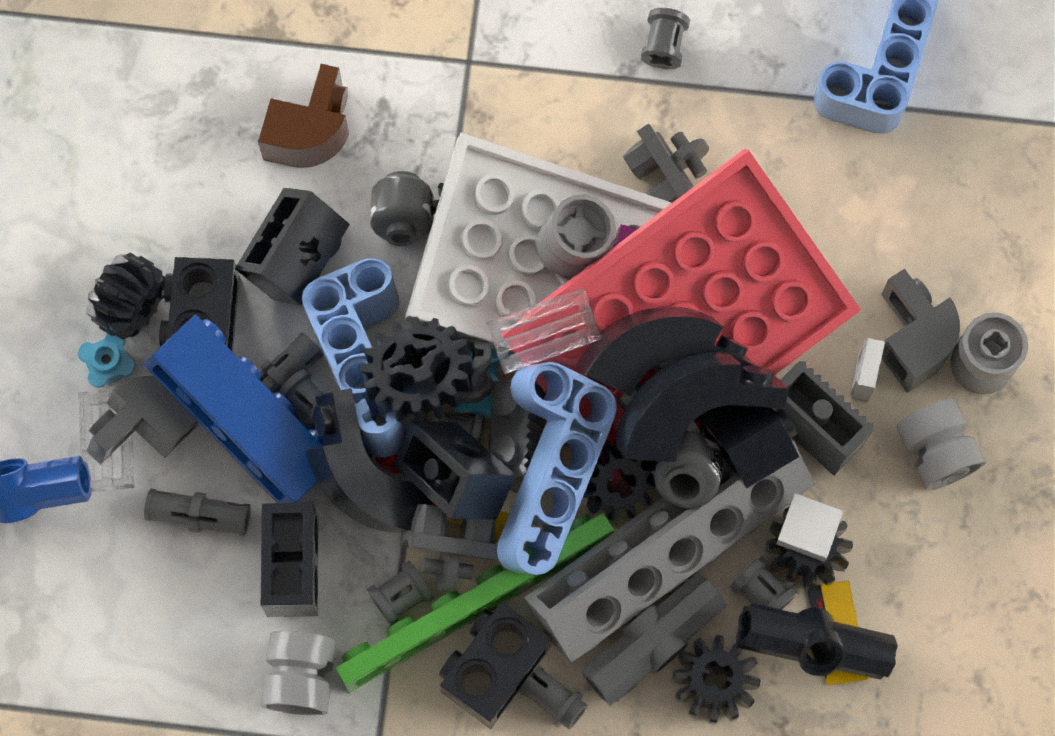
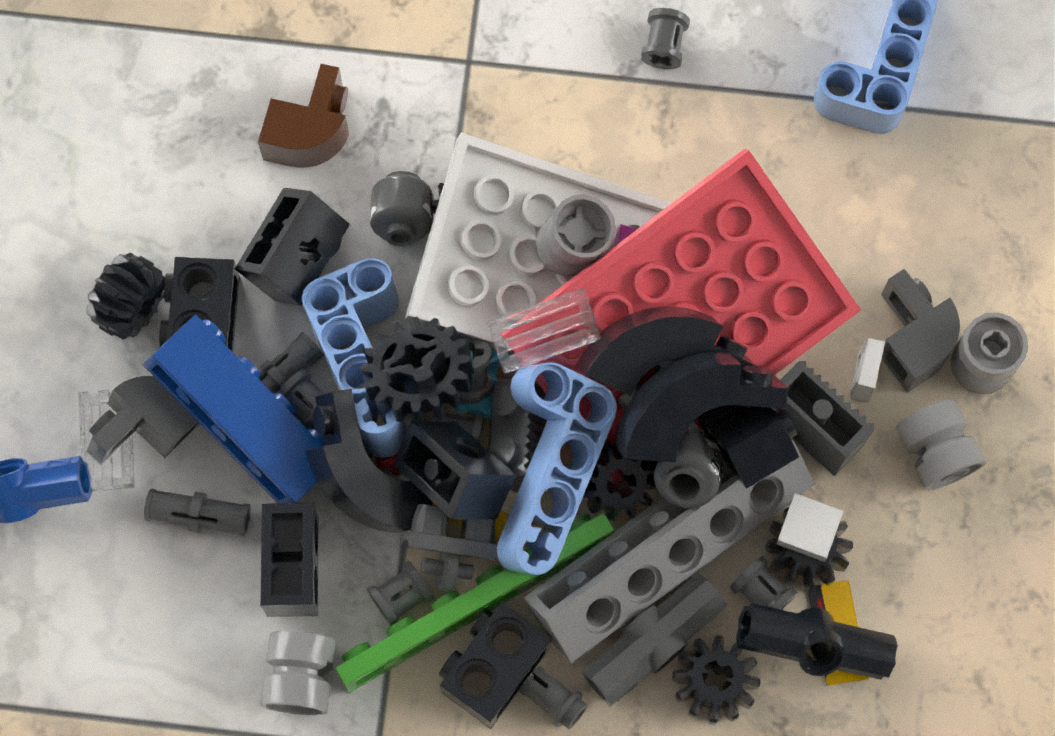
medium azure plate [78,334,135,388] -> none
dark grey hips [623,123,709,203] -> none

